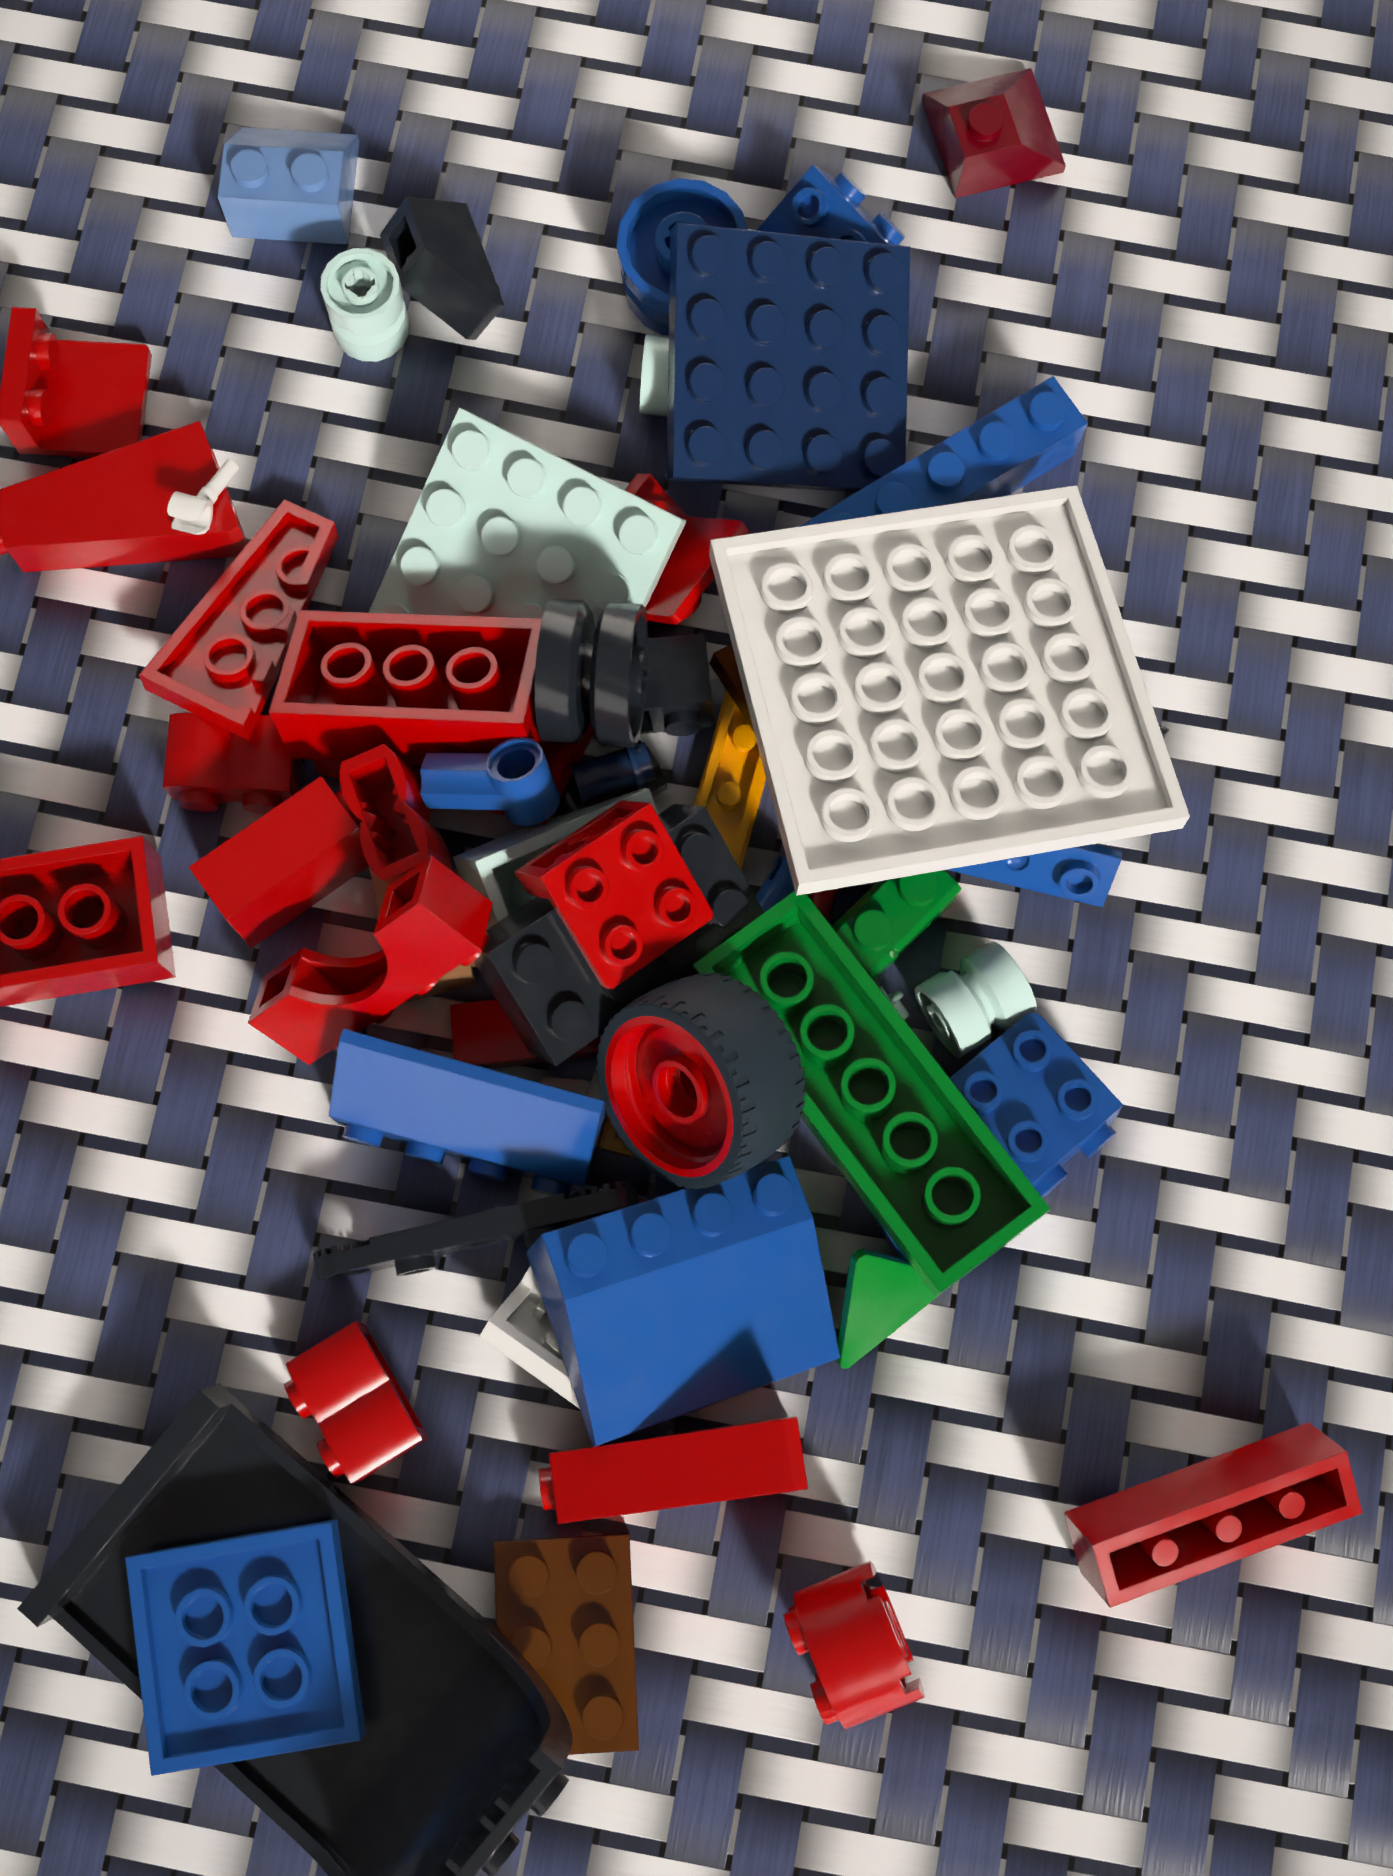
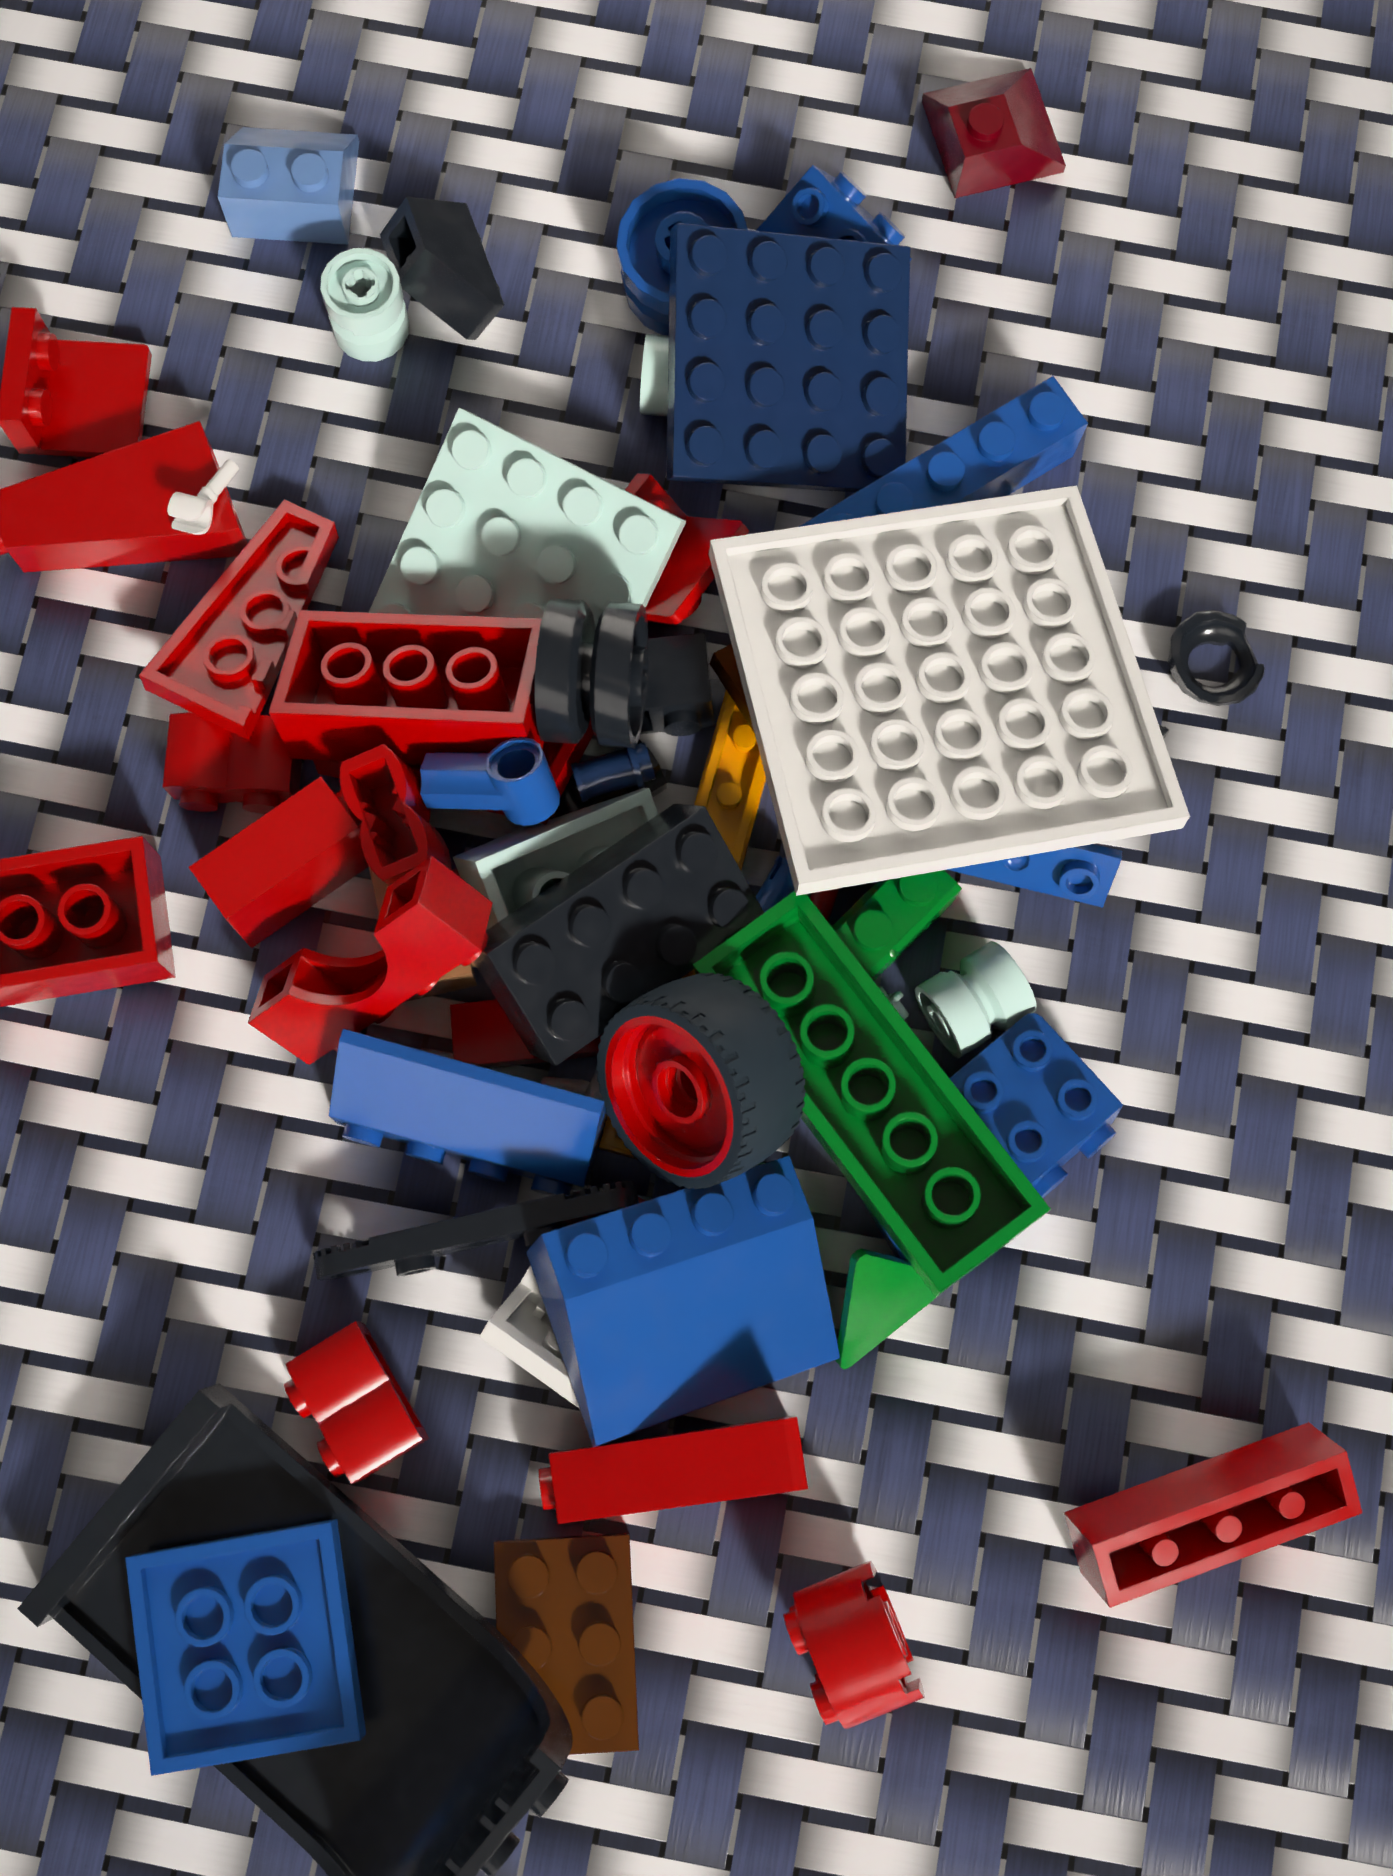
red bracket [514,800,713,989] -> none
none -> black piece [1168,610,1265,706]

